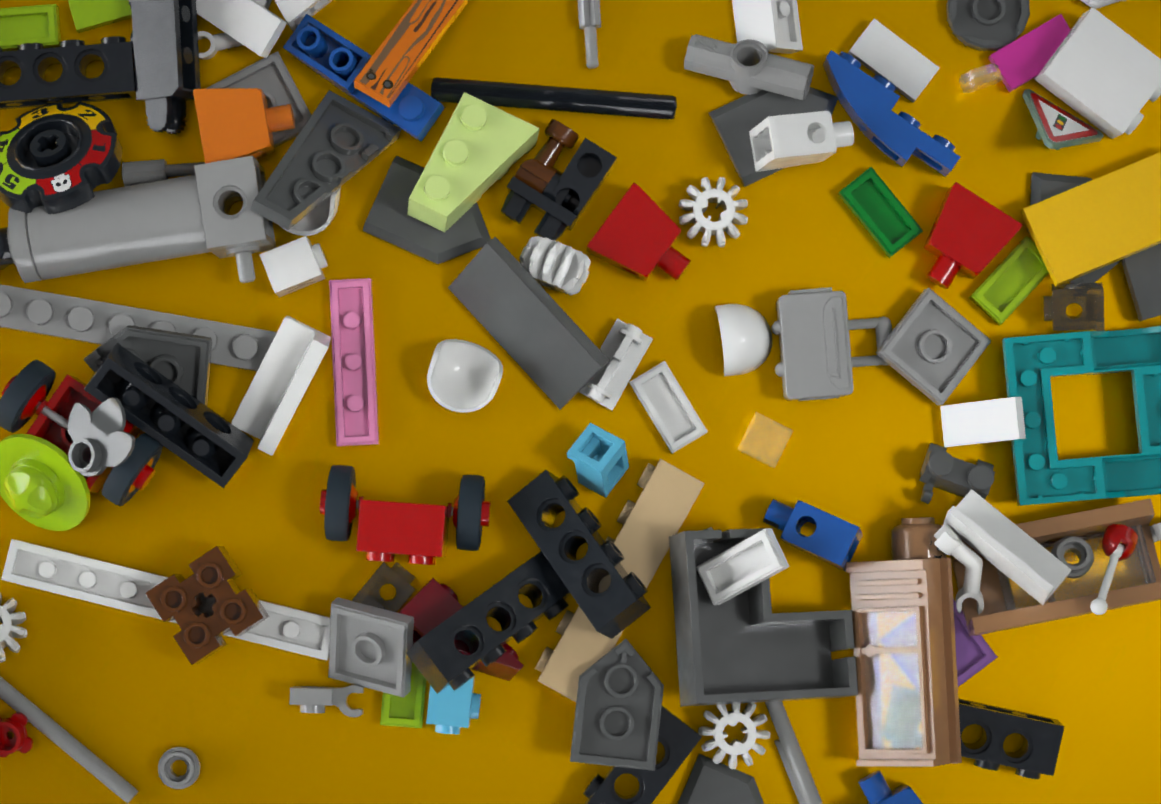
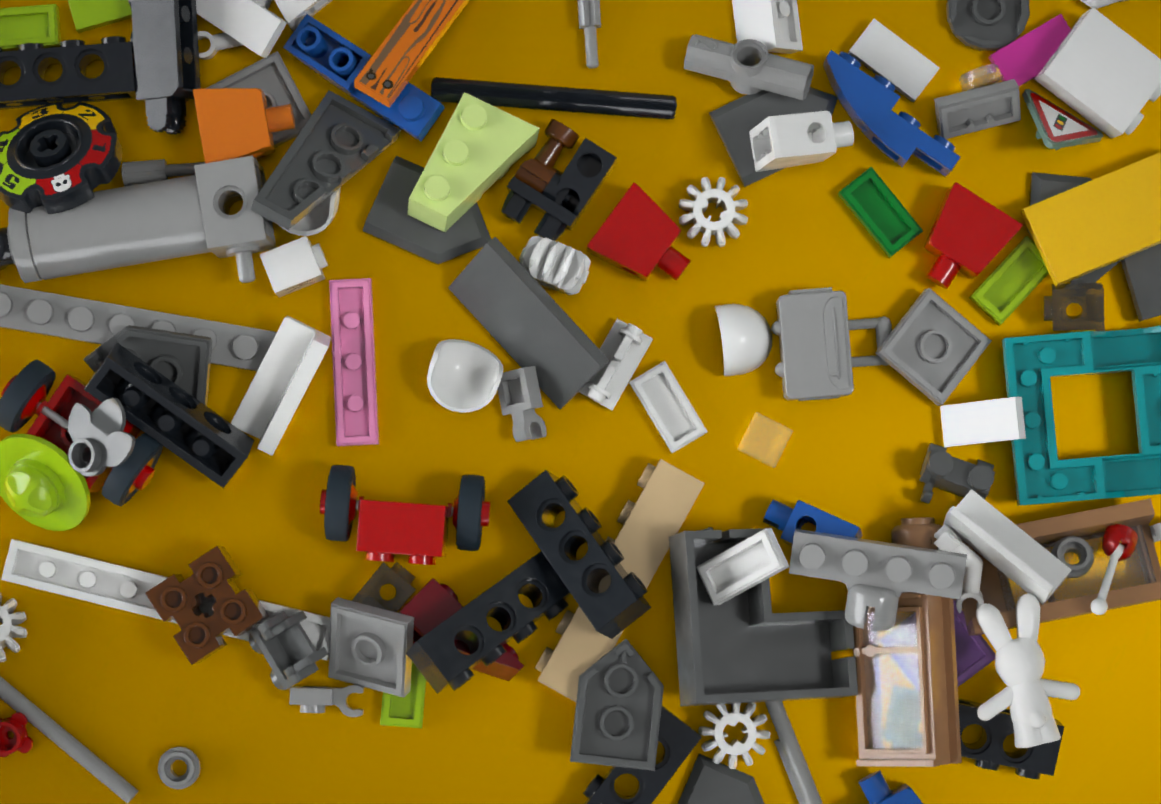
medium azure brick [426,675,481,735] -> none
medium azure brick [566,423,629,498] -> none
none -> dark grey piece [249,611,329,690]
none -> light grey plate [497,366,547,442]
none -> light grey plate [789,529,967,631]
none -> light grey plate [934,79,1021,139]
none -> white animal [976,593,1080,748]

